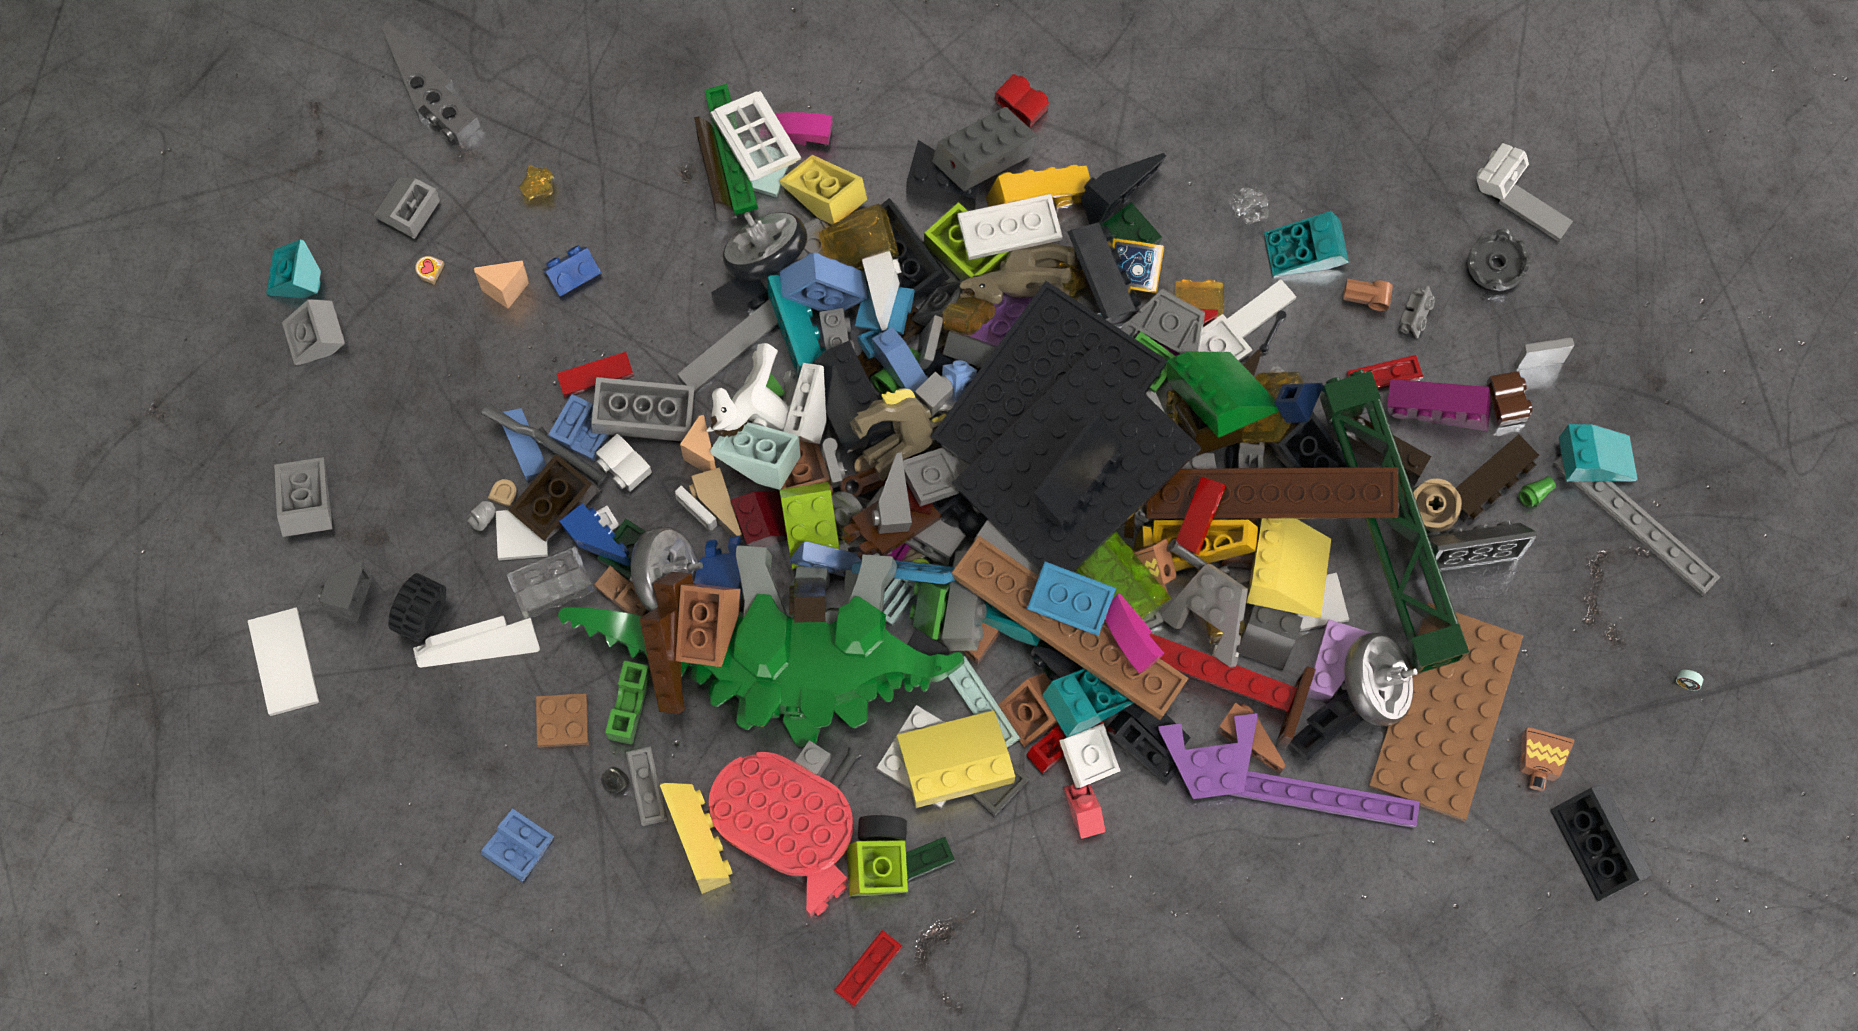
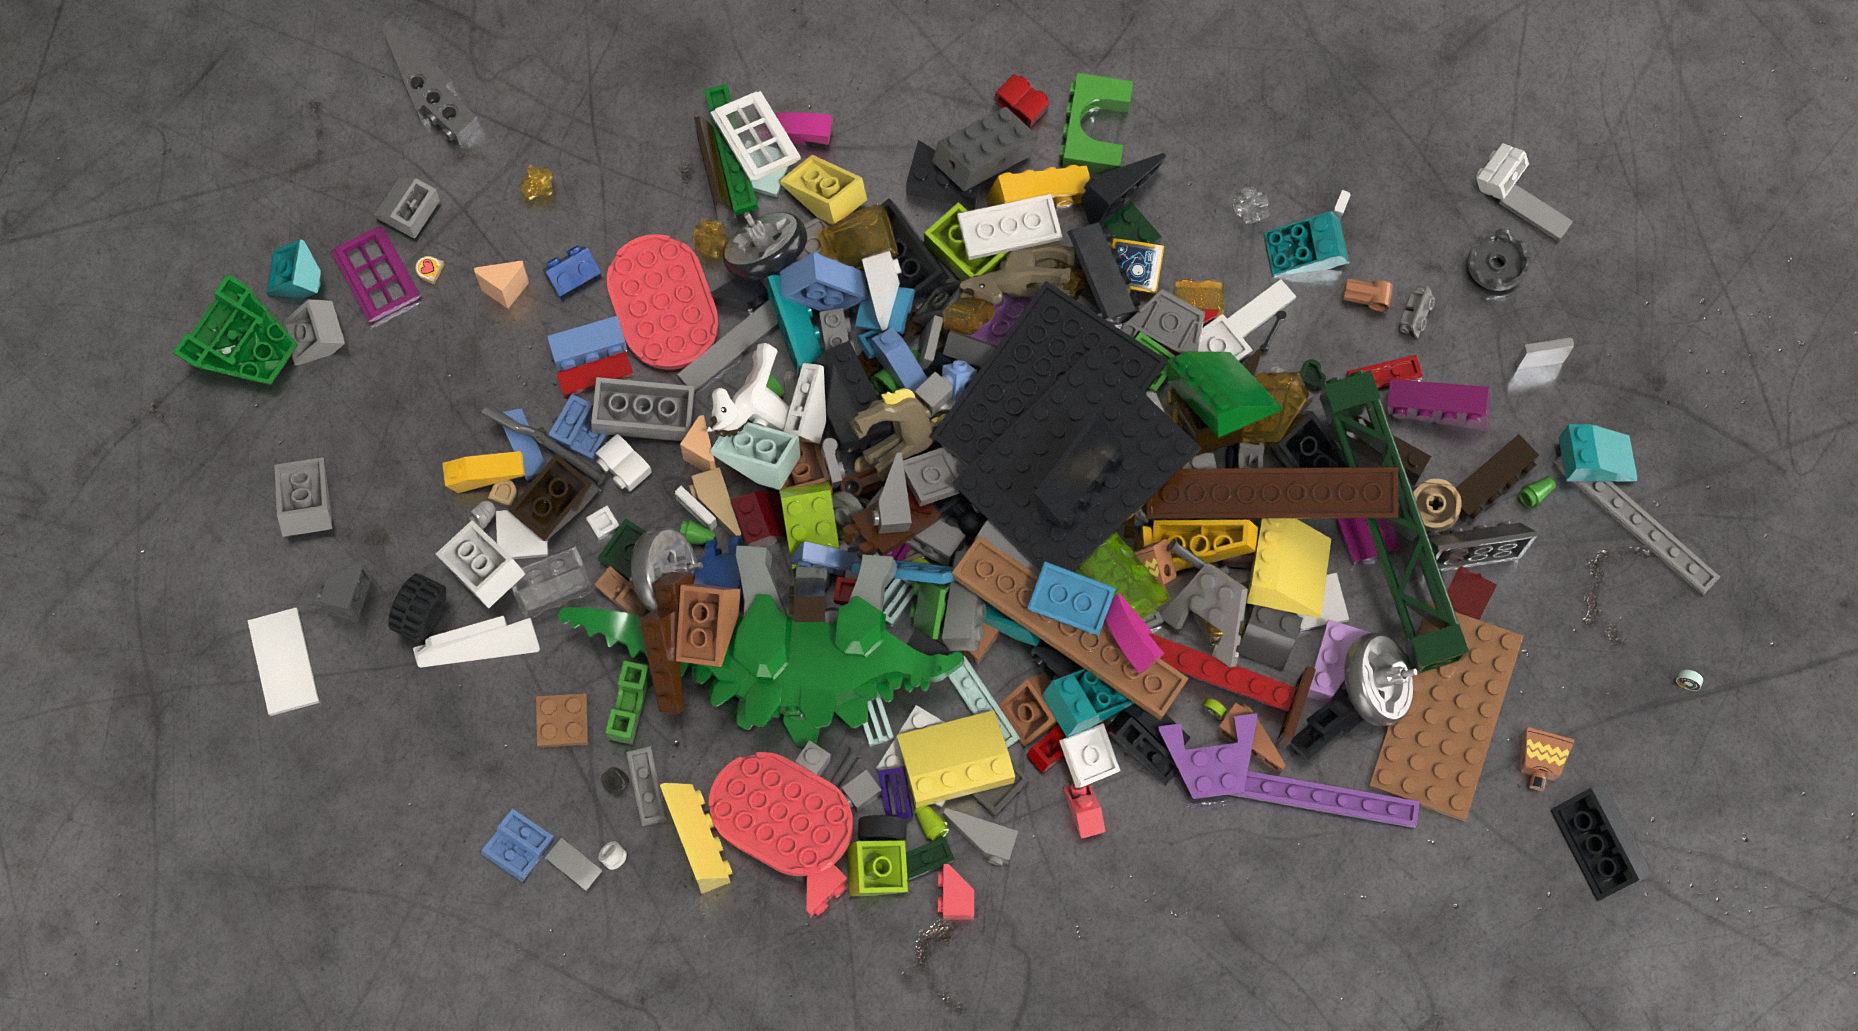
blue slope [559,503,631,566] -> none
red tile [834,930,902,1007] -> none
red tile [1176,477,1226,555] -> none
dark blue slope [1274,383,1324,423] -> none
reddish brown brick [1487,371,1533,427] -> none
none -> green wedge [172,274,298,385]
none -> magenta piece [331,226,421,323]
none -> white brick [436,520,525,608]
none -> yellow slope [442,451,525,493]
none -> light grey slope [544,837,602,891]
none -> medium blue brick [547,316,627,371]
none -> white tile [598,841,627,870]
none -> coral plate [607,234,719,370]
none -> bright green cone [679,519,715,544]
none -> clear yellow brick [692,219,729,258]
none -> red plate [833,577,857,605]
none -> light grey brick [842,770,882,813]
none -> light aqua tile [863,692,894,747]
none -> dark purple tile [878,766,913,818]
none -> lime cone [914,805,949,841]
none -> coral slope [938,864,974,920]
none -> light grey slope [943,808,1018,866]
none -> bright green arch [1059,73,1133,174]
none -> lime tile [1201,698,1227,720]
none -> dark green tile [1296,359,1326,391]
none -> white tile [1333,190,1350,220]
none -> magenta tile [1336,518,1401,565]
none -> clear red piece [1447,566,1497,620]

